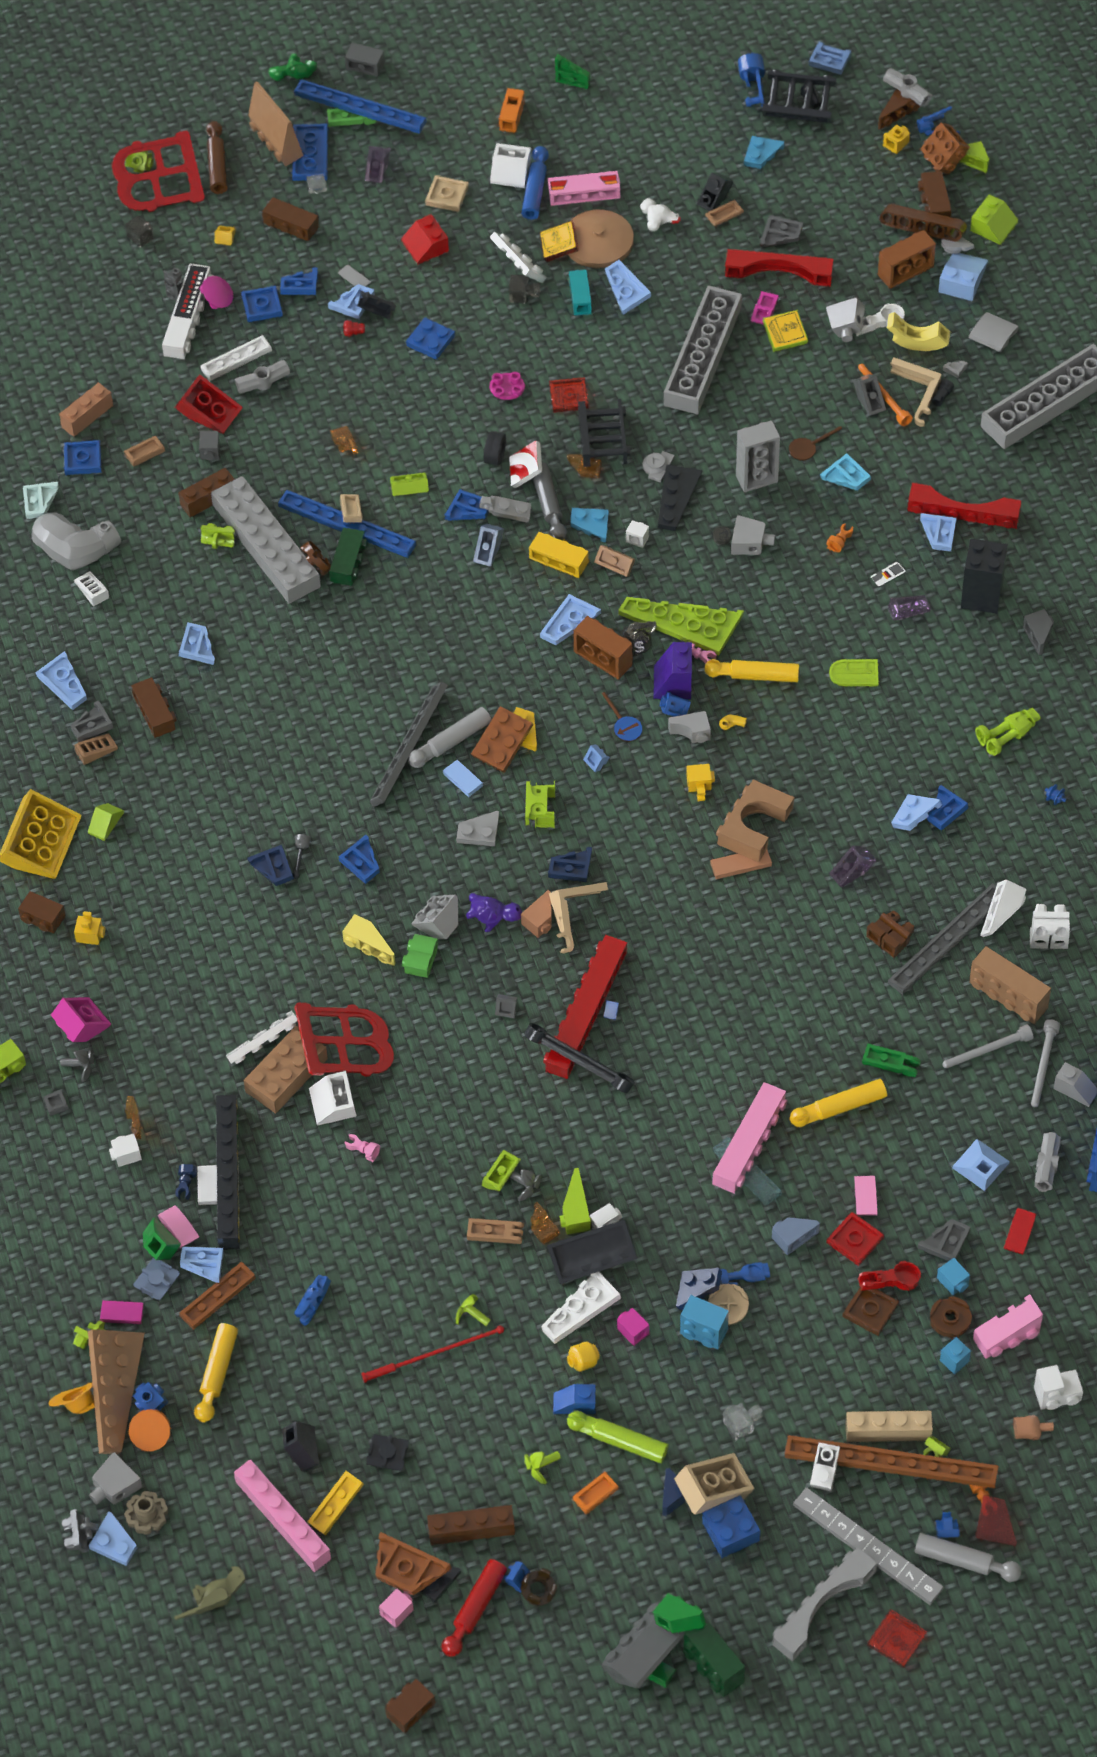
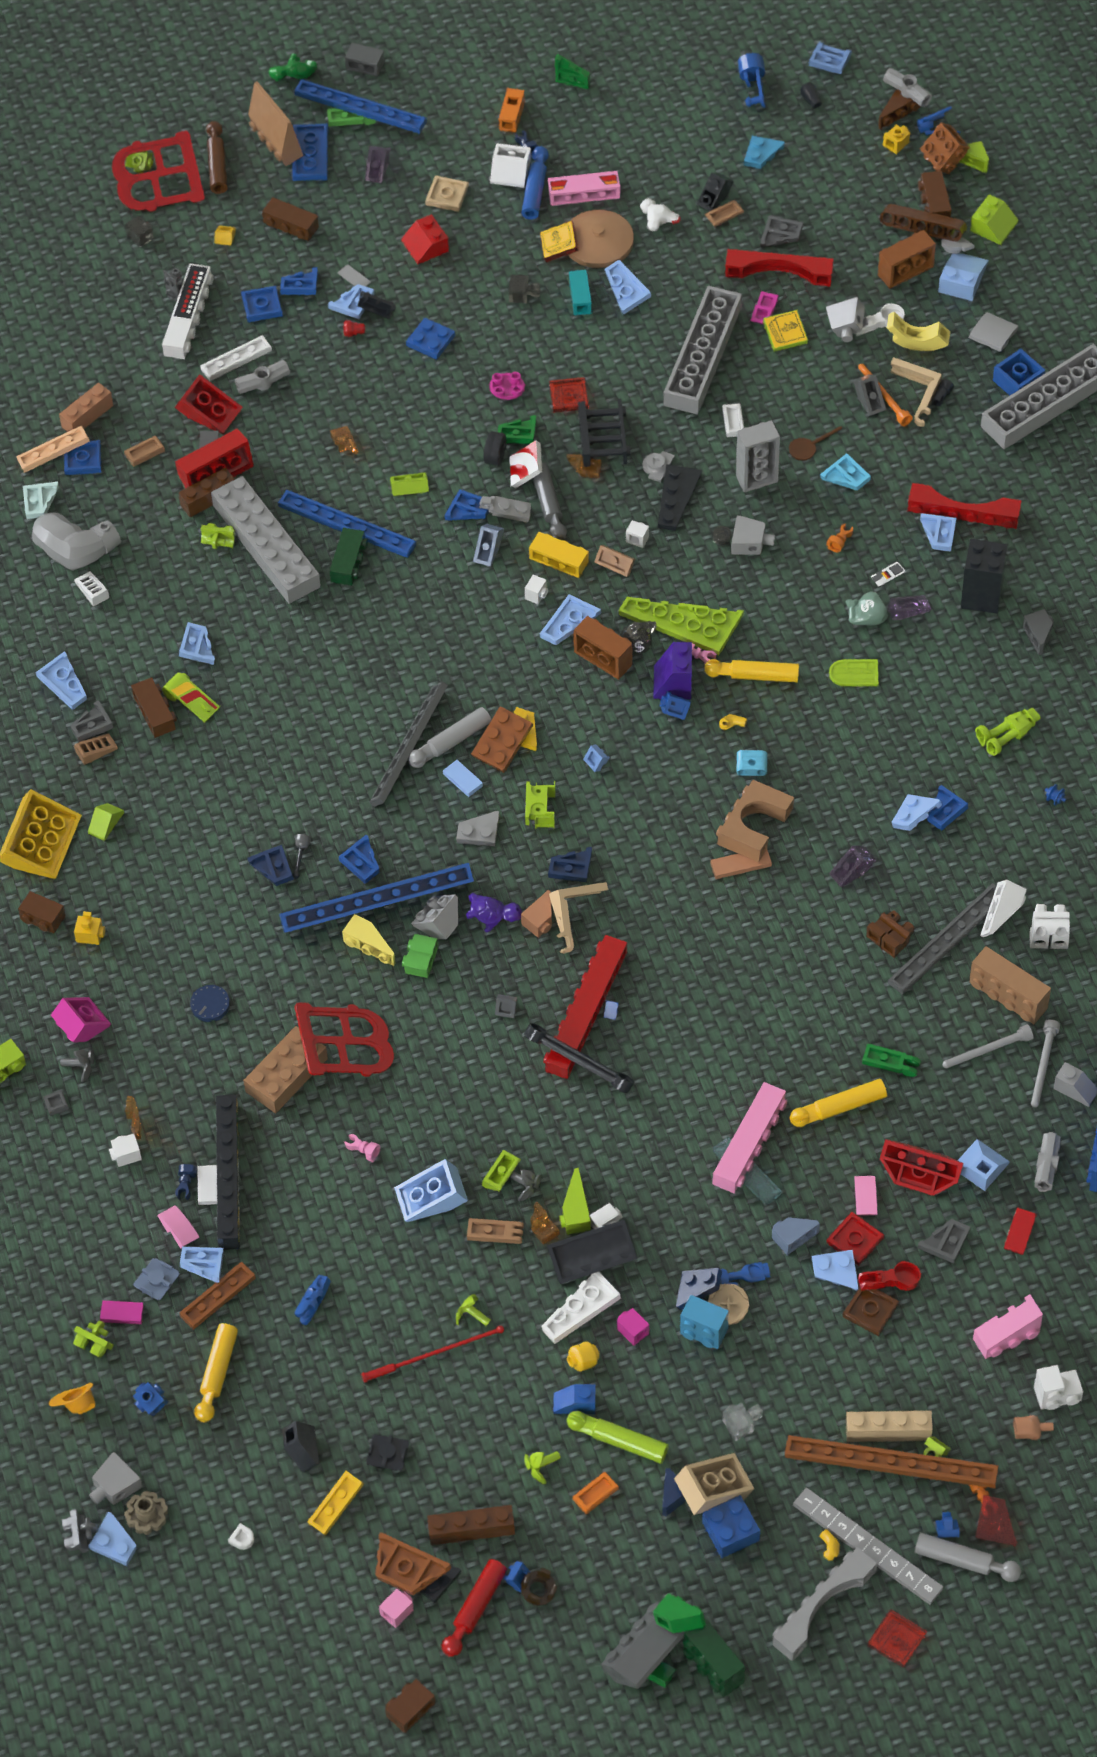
medium nougat wing [88,1329,145,1454] -> none
orange tile [129,1409,171,1452] -> none
green slope [143,1217,181,1260] -> none
olive animal [174,1566,246,1620] -> none
dark pink dish [200,276,233,309] -> none
white wing [226,1011,297,1064] -> none
bright pink brick [234,1459,331,1572] -> none
reddish brown plate [300,541,331,576] -> none
clear slope [306,174,327,194] -> none
white slope [309,1071,356,1126] -> none
tan tile [340,494,362,523] -> none
white wing [490,232,547,283] -> none
dark azure wing [571,508,609,542] -> none
blue piece [602,692,642,742] -> none
light grey arch [668,711,711,743] -> none
yellow brick [686,764,715,801] -> none
black fence [762,69,837,124] -> none
white slope [810,1442,840,1491] -> none
reddish brown plate [930,1297,972,1339] -> none
dark azure brick [937,1258,970,1295] -> none
dark azure brick [940,1337,971,1374] -> none
light grey tile [943,361,968,378] -> none
none -> light nougat tile [17,426,90,473]
none -> lime door [162,672,220,723]
none -> red slope [175,429,254,489]
none -> dark blue tile [190,985,230,1022]
none -> white tile [228,1523,254,1550]
none -> blue brick [279,863,474,933]
none -> light blue slope [394,1159,468,1222]
none -> green wing [498,415,536,444]
none -> dark blue piece [515,130,538,156]
none -> white plate [525,575,548,604]
none -> white tile [722,403,744,437]
none -> medium azure piece [736,750,767,776]
none -> light blue wing [812,1250,858,1290]
none -> yellow arm [820,1529,840,1561]
none -> sand green piece [845,592,888,626]
none -> red wedge [880,1139,964,1196]
none -> blue brick [993,349,1045,395]

